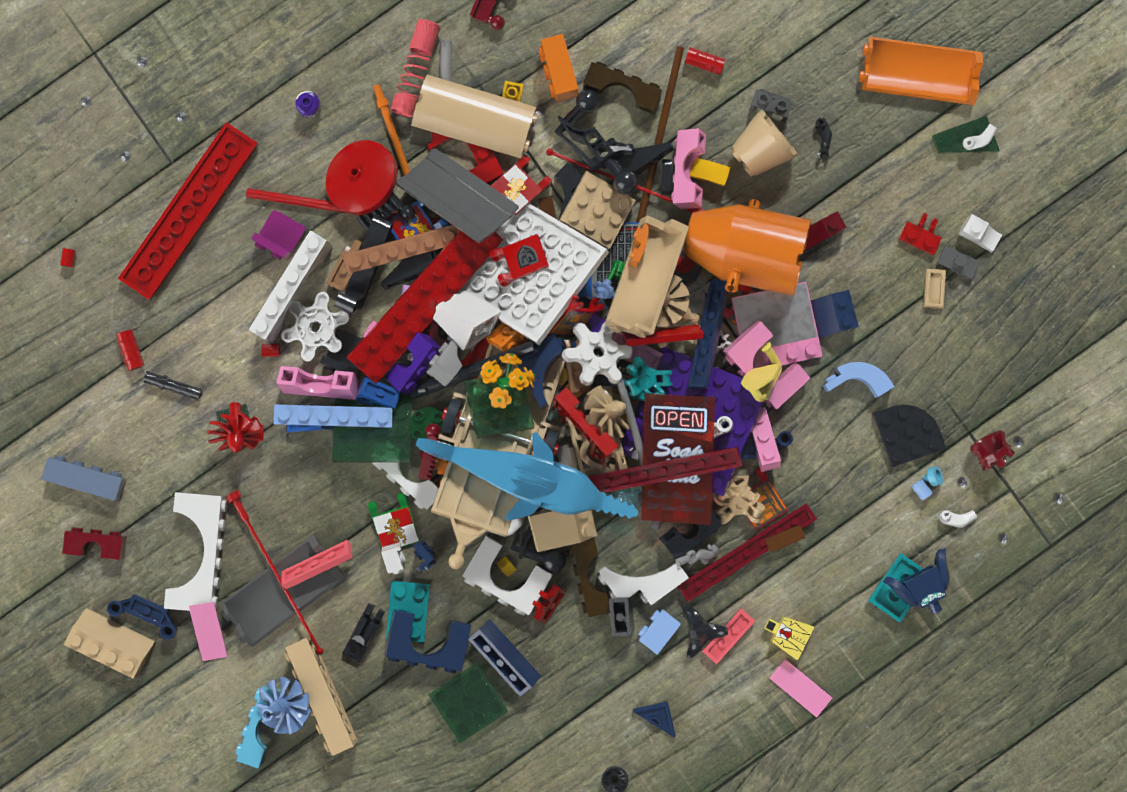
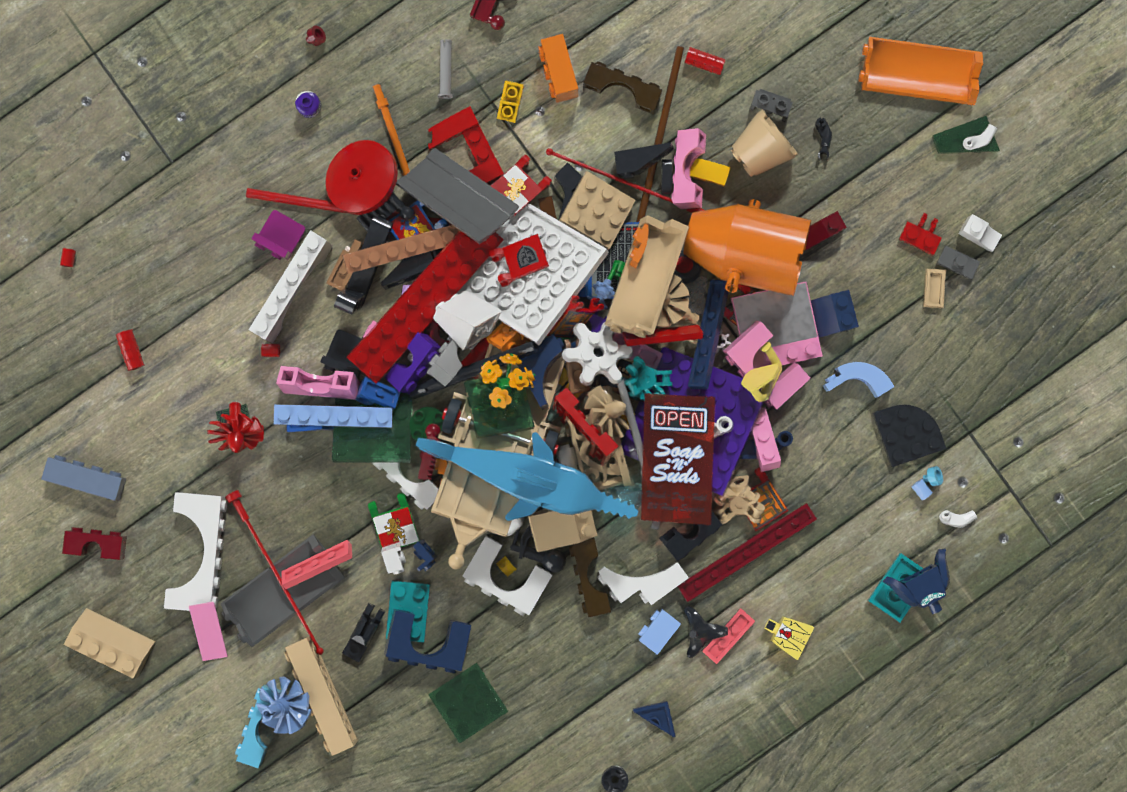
dark blue plate [107,594,178,640] -> none
red plate [118,122,259,301] -> none
black pin [143,371,202,400] -> none
white plate [281,292,349,361] -> none
coral piece [390,19,441,117] -> none
tan cylinder [411,75,538,158] -> none
dark blue brick [468,619,541,697] -> none
red hinge [532,584,566,624] -> none
black piece [555,90,638,195] -> none
dark red plate [588,446,742,493] -> none
black slope [609,597,635,636] -> none
light grey animal [675,544,720,566] -> none
reddish brown sticker [765,525,805,552] -> none
bright pink piece [770,659,832,717] -> none
dark red hair [970,430,1015,471] -> none
none -> dark red tile [306,25,326,46]

